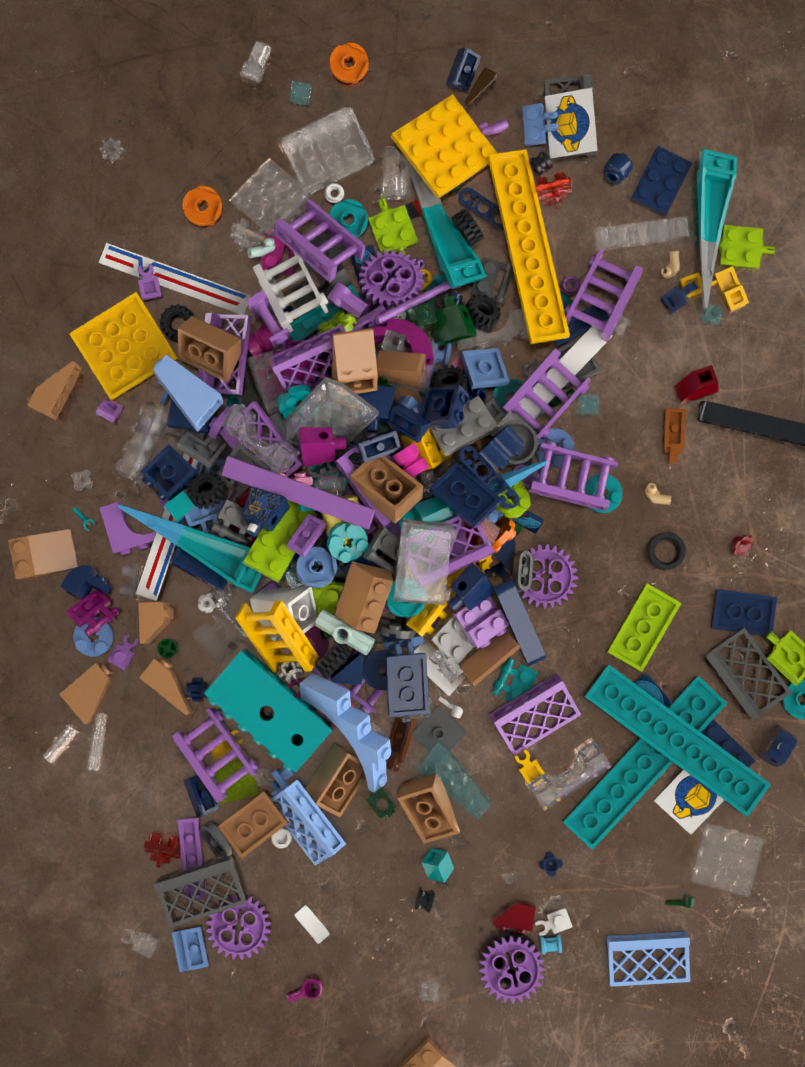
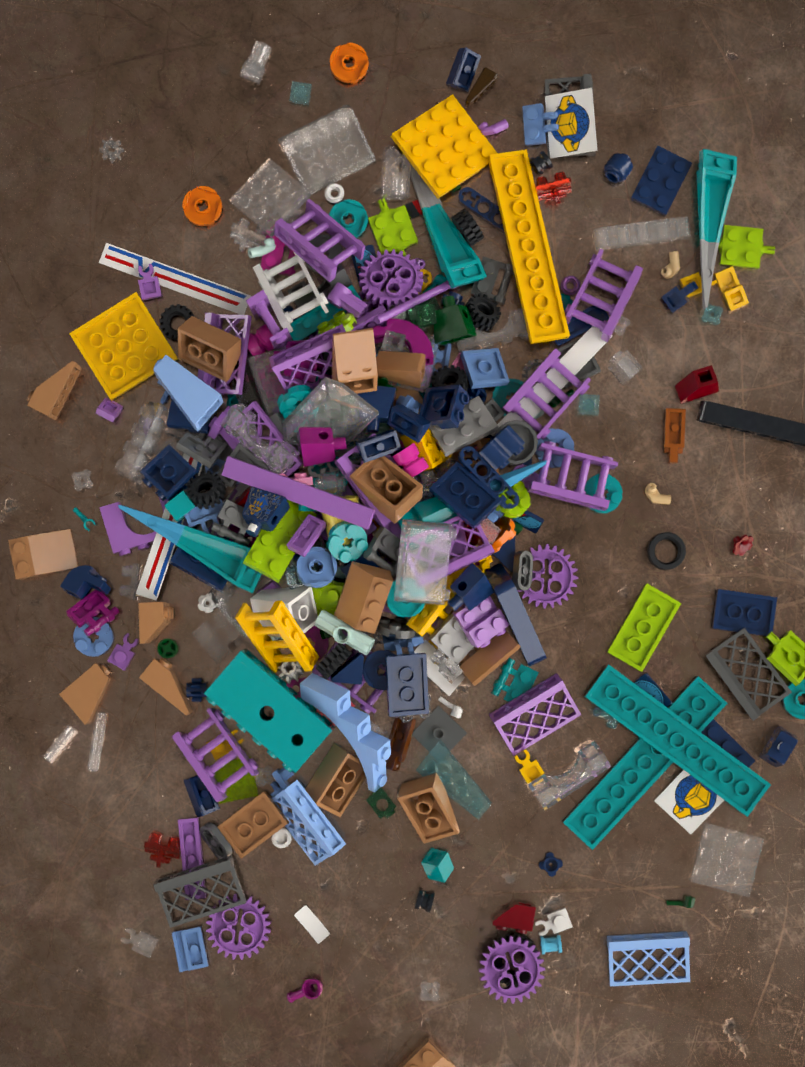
none -> clear light blue arm [593,707,619,729]
none -> clear brick [608,350,642,386]

